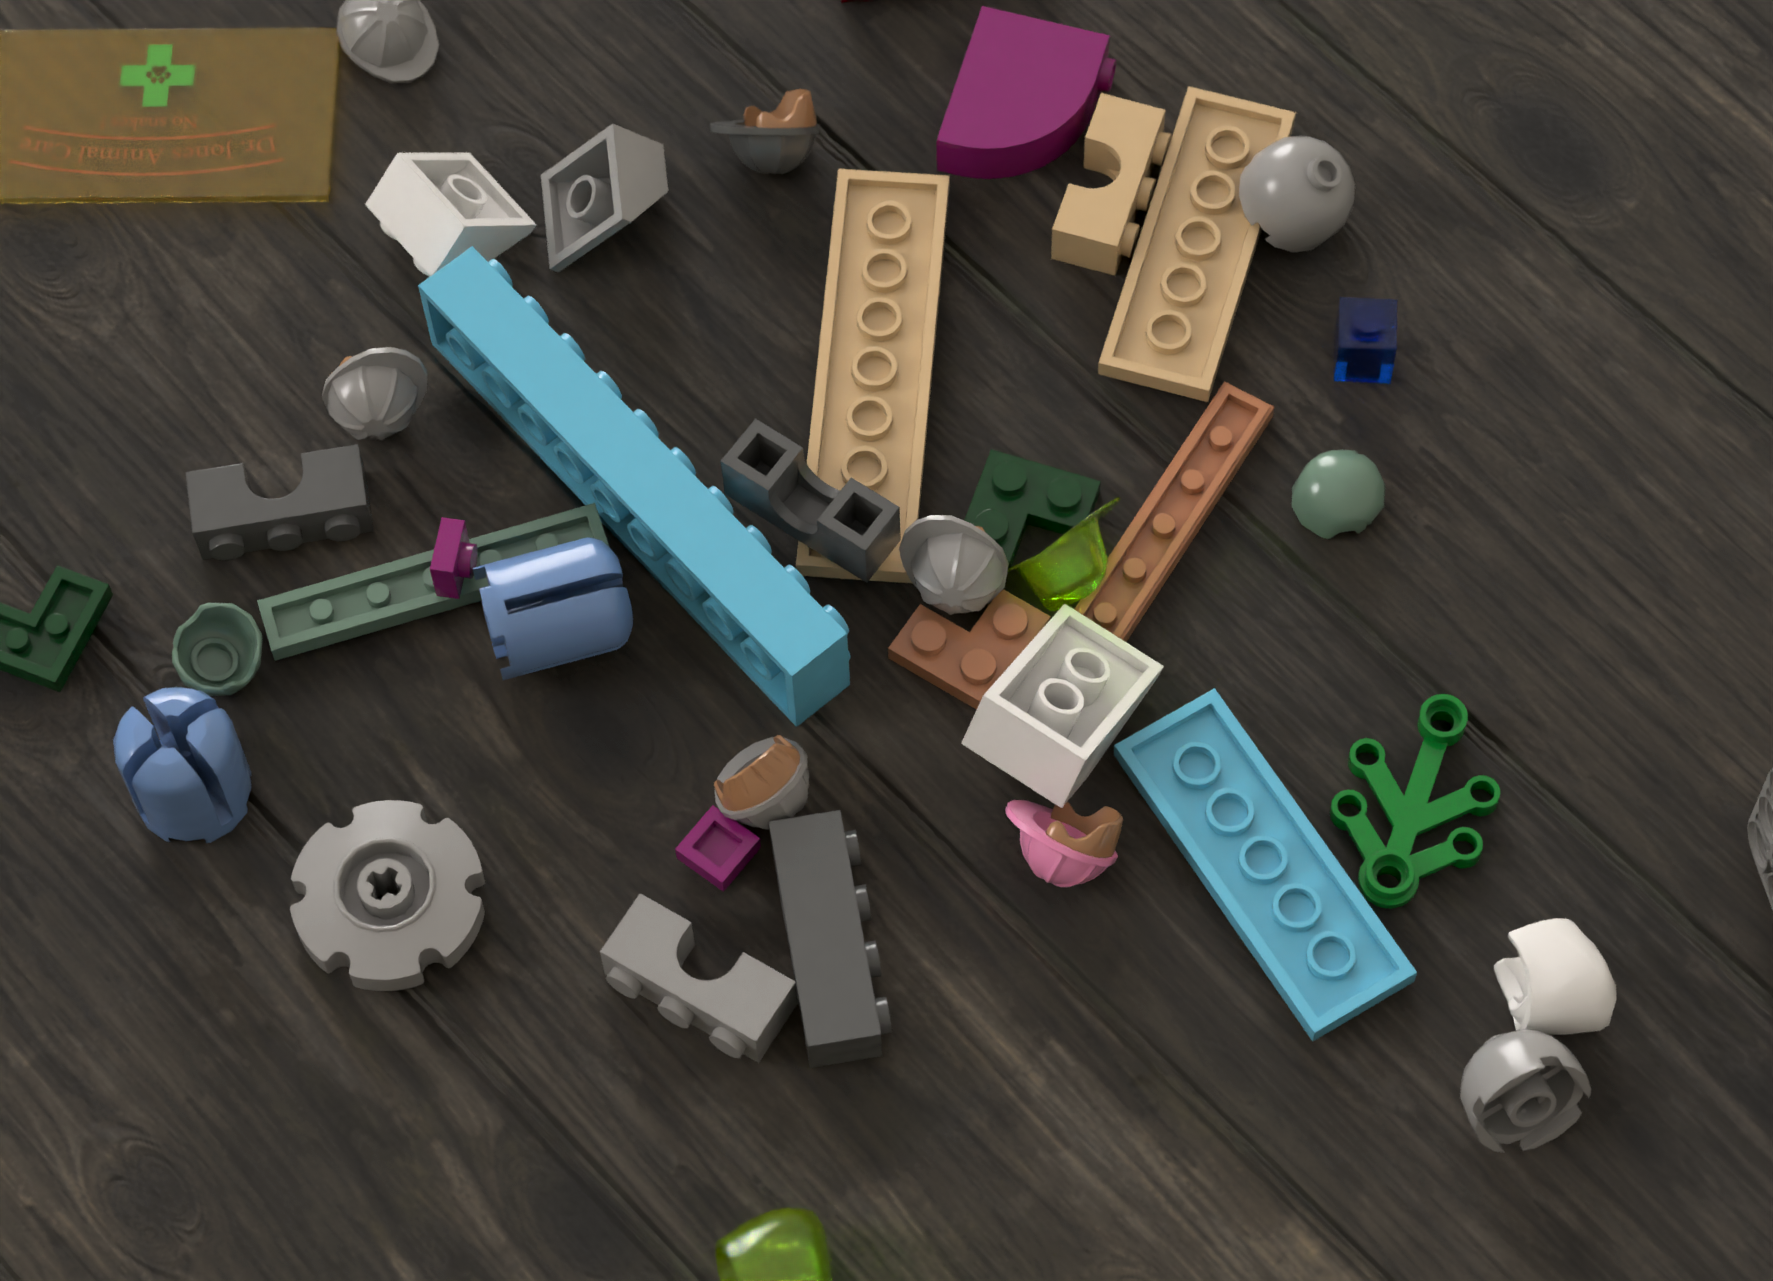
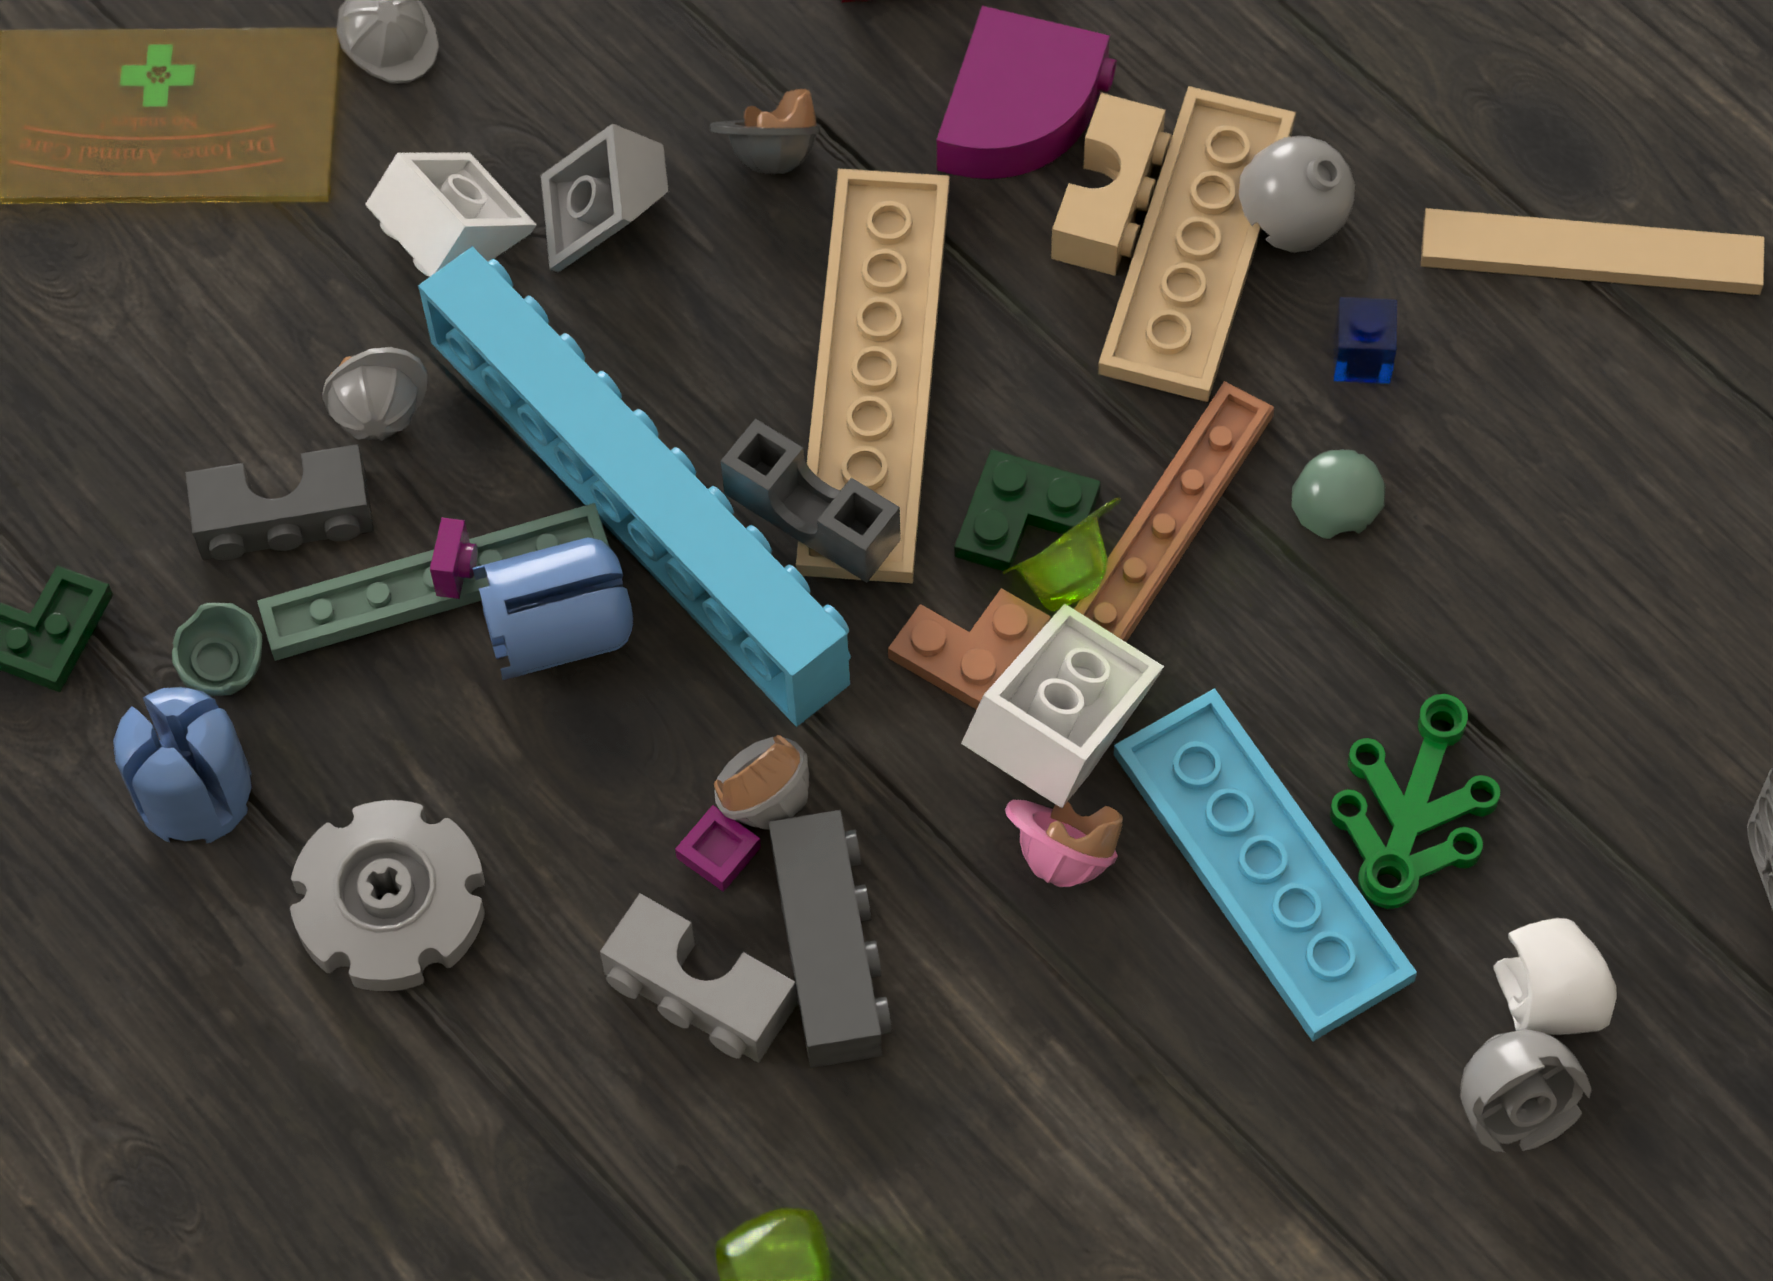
light grey piece [899,515,1009,615] -> none
none -> tan tile [1421,208,1764,295]

